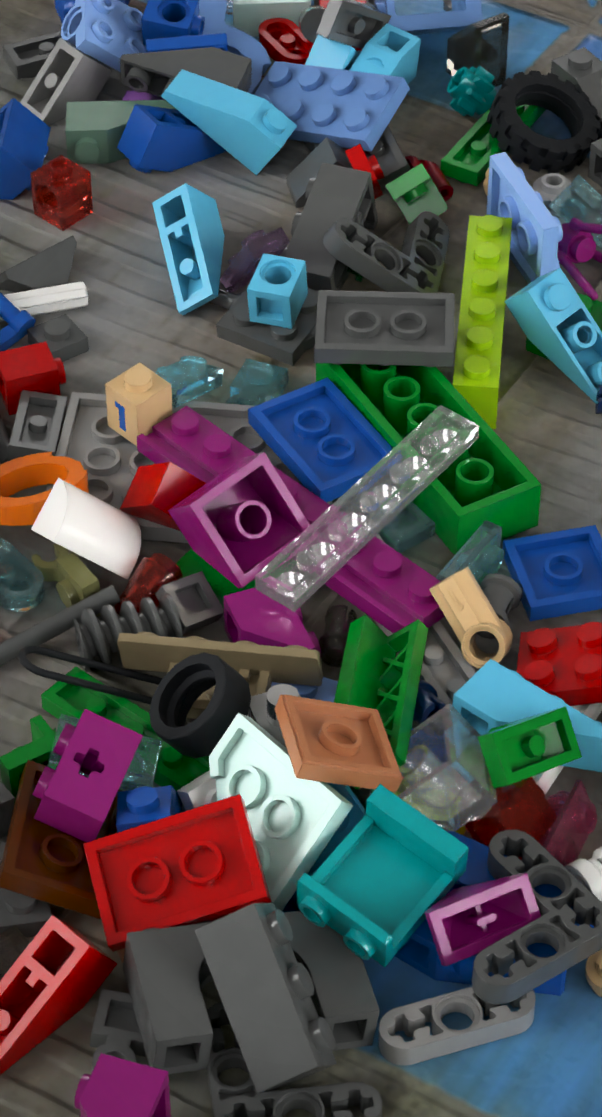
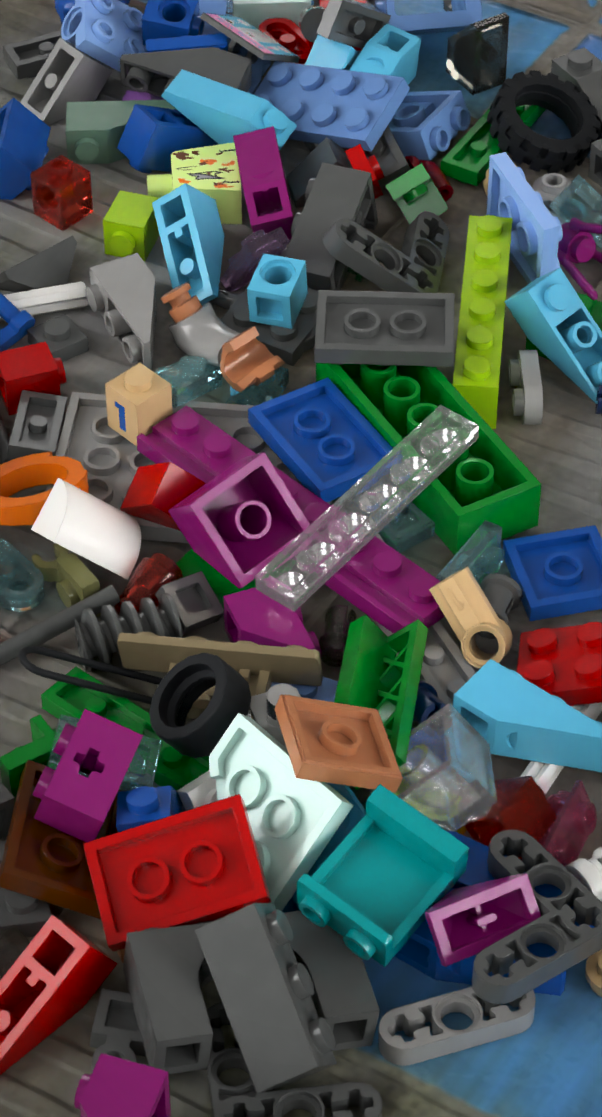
teal gear [447,66,497,116] -> none
green slope [478,706,582,789] -> none
none -> light grey slope [86,253,157,370]
none -> lime brick [103,190,160,262]
none -> yellowish green torso [147,143,242,224]
none -> piece [160,282,285,392]
none -> piece [200,13,300,64]
none -> magenta slope [233,126,294,249]
none -> medium blue plate [388,90,471,161]
none -> light grey plate [508,350,543,425]

